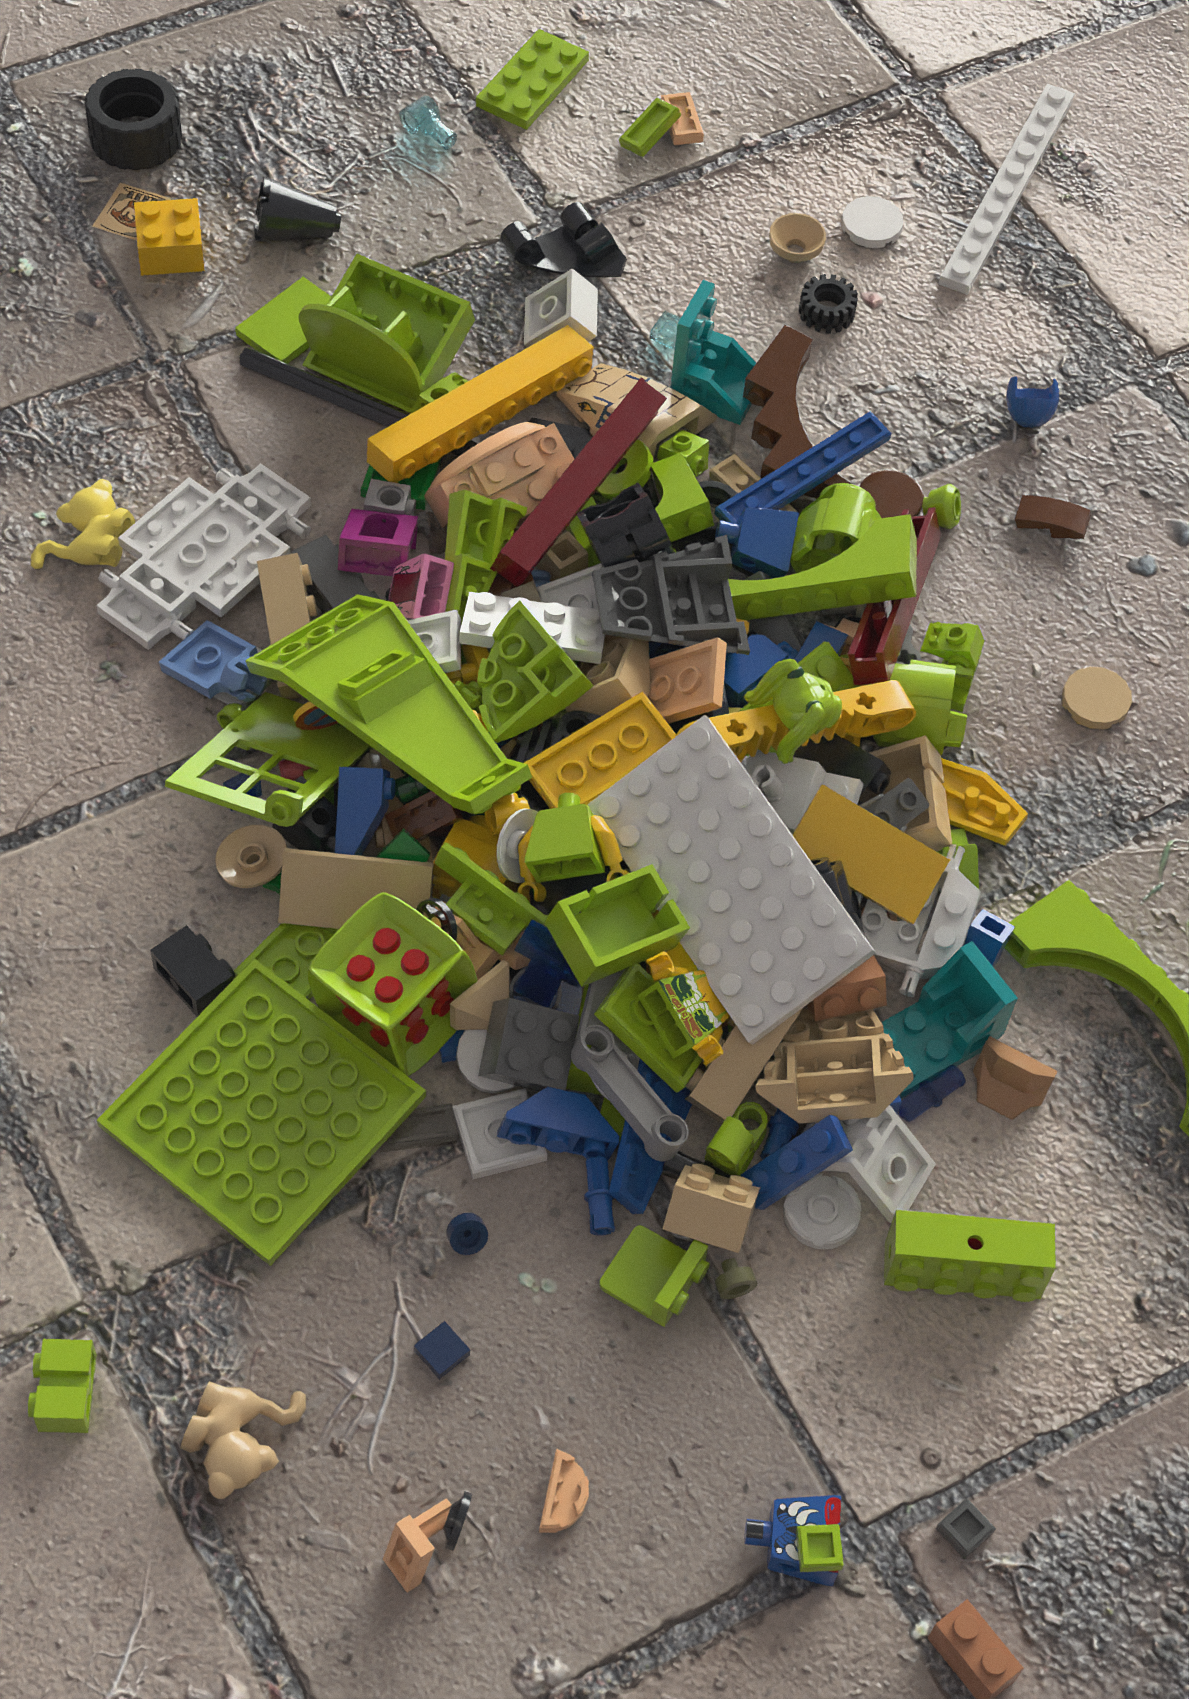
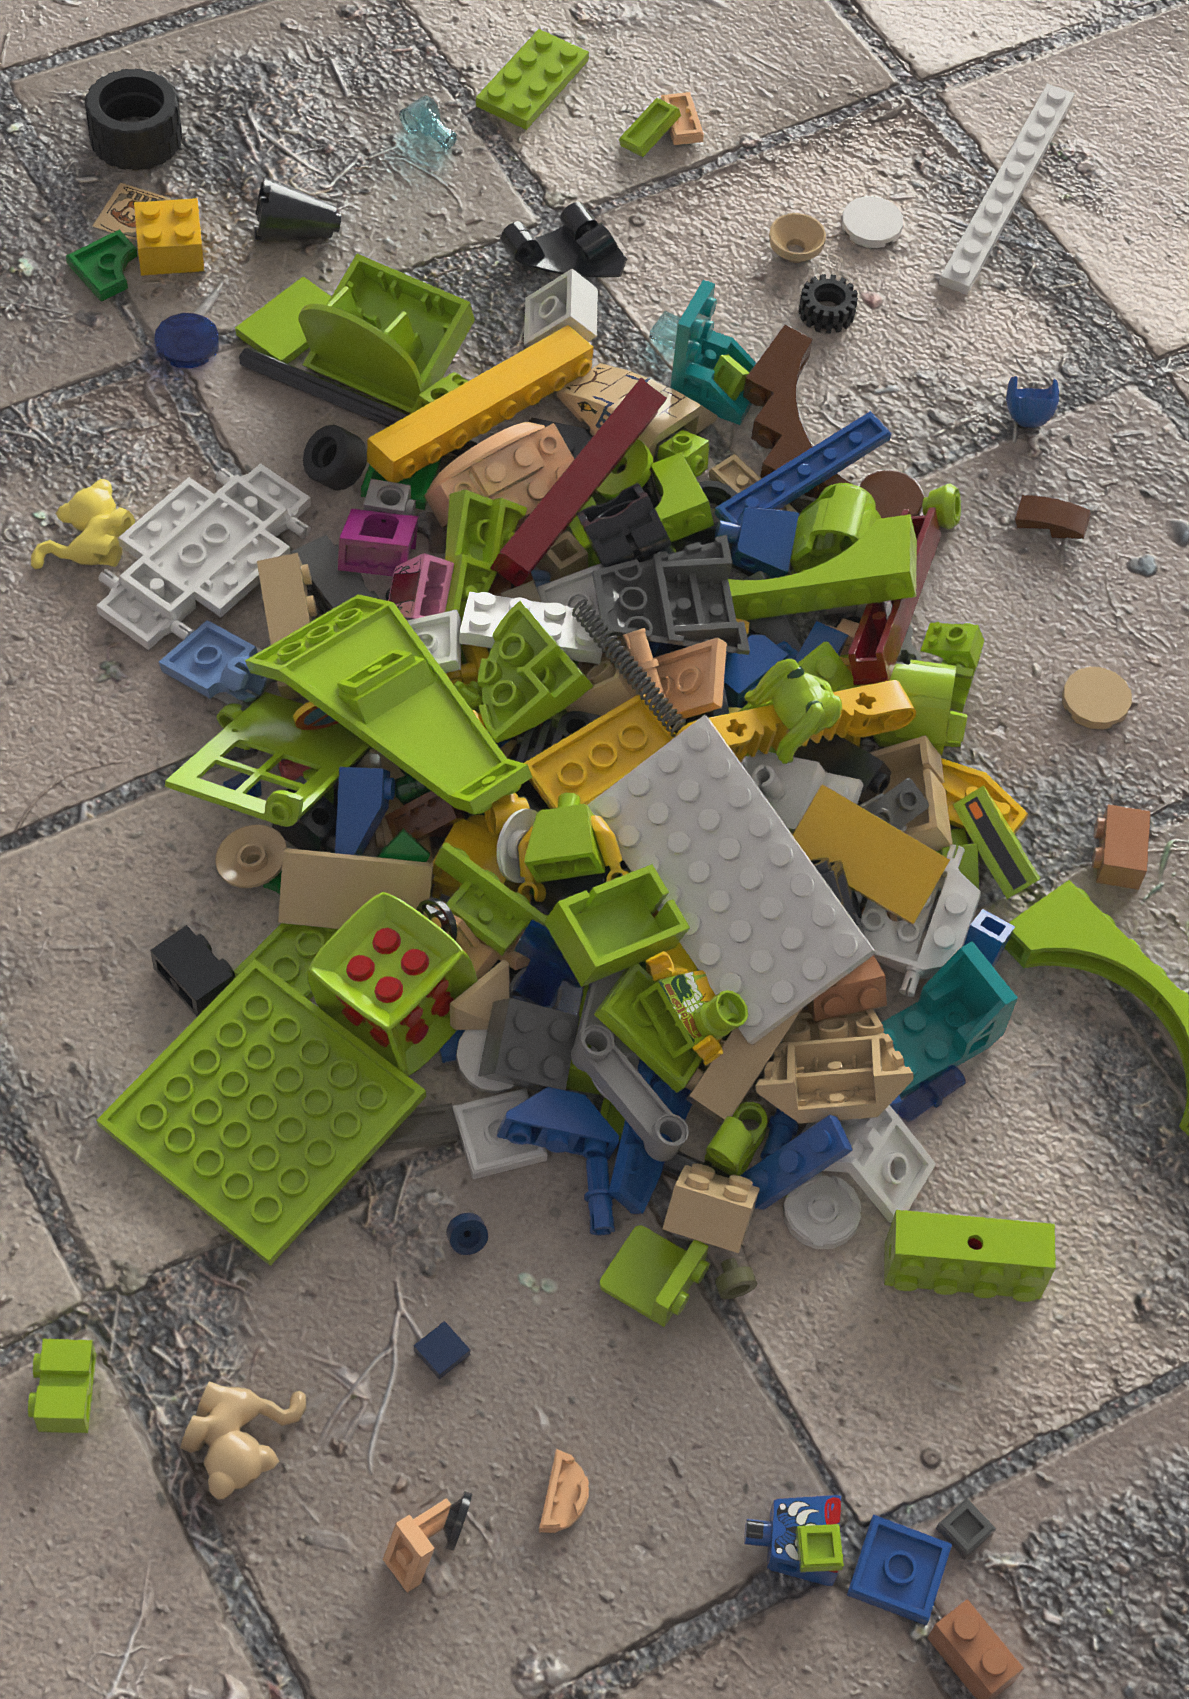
medium nougat slope [973,1037,1058,1120] -> none
none -> green tile [66,229,138,302]
none -> clear blue tile [154,313,220,368]
none -> black tyre [303,424,367,491]
none -> dark grey piece [572,599,686,737]
none -> light nougat pin [622,628,666,701]
none -> lime wheel [694,990,748,1040]
none -> lime tile [713,355,749,401]
none -> blue tile [847,1514,952,1625]
none -> lime slope [953,785,1040,899]
none -> nougat brick [1092,804,1151,890]

